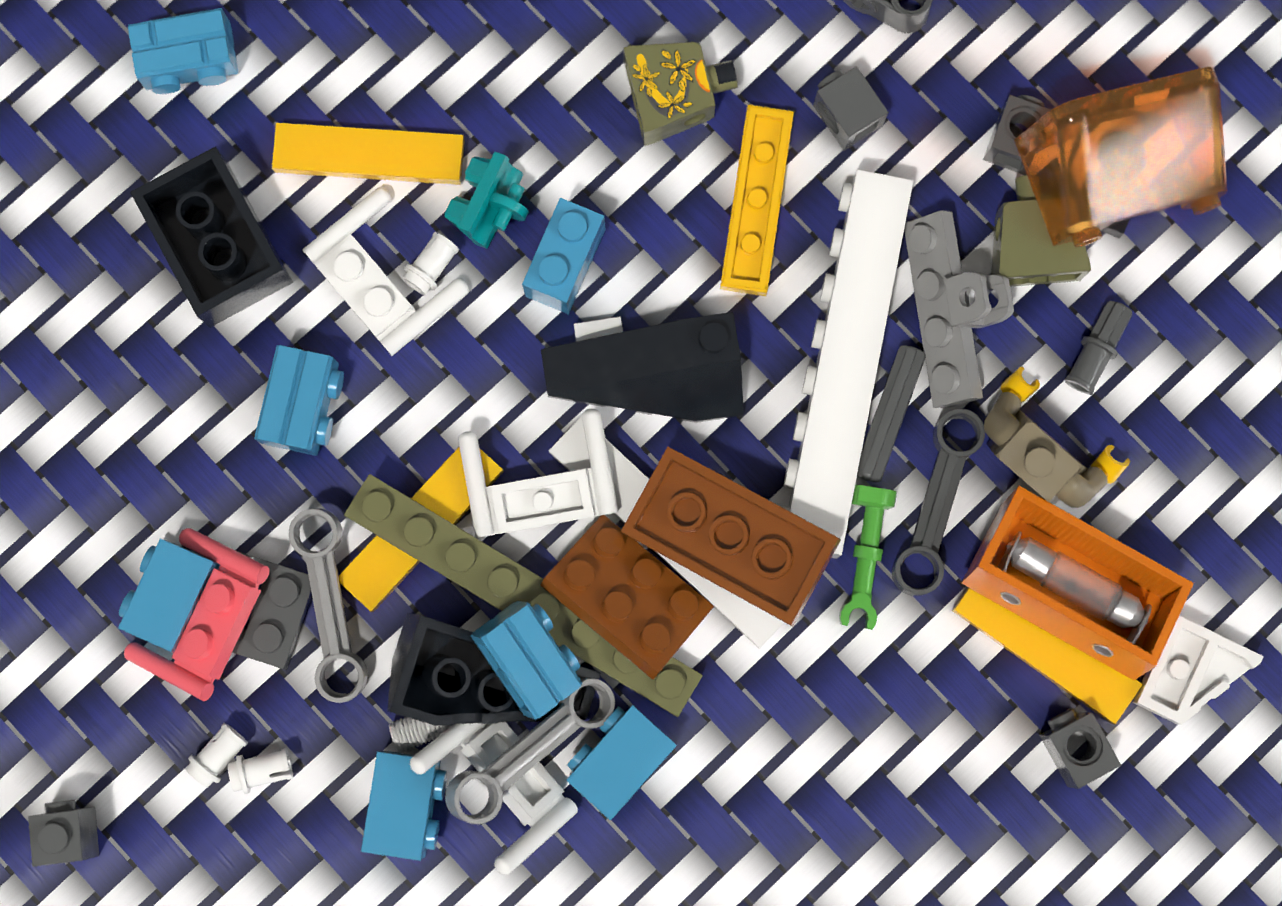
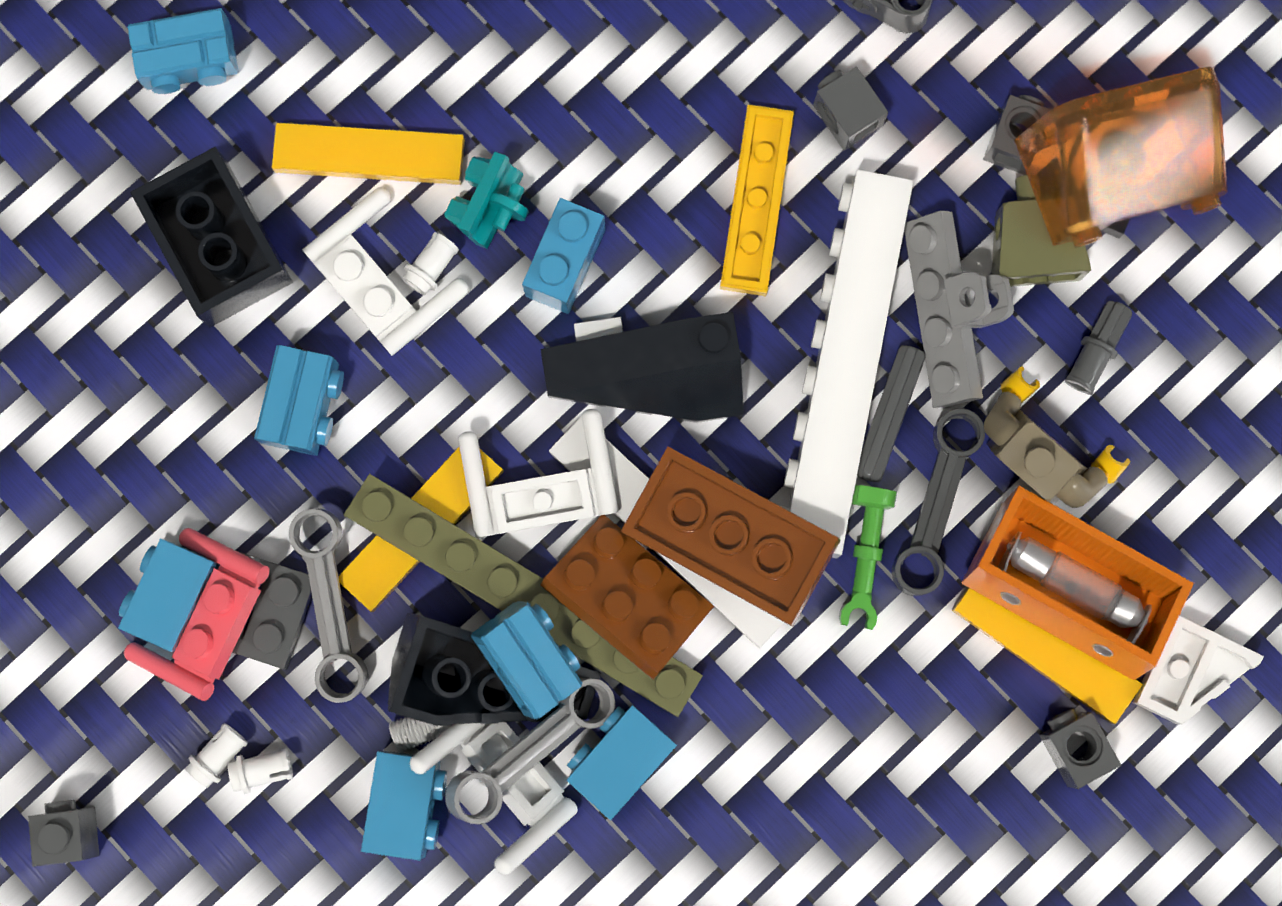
olive torso [623,42,738,146] -> none

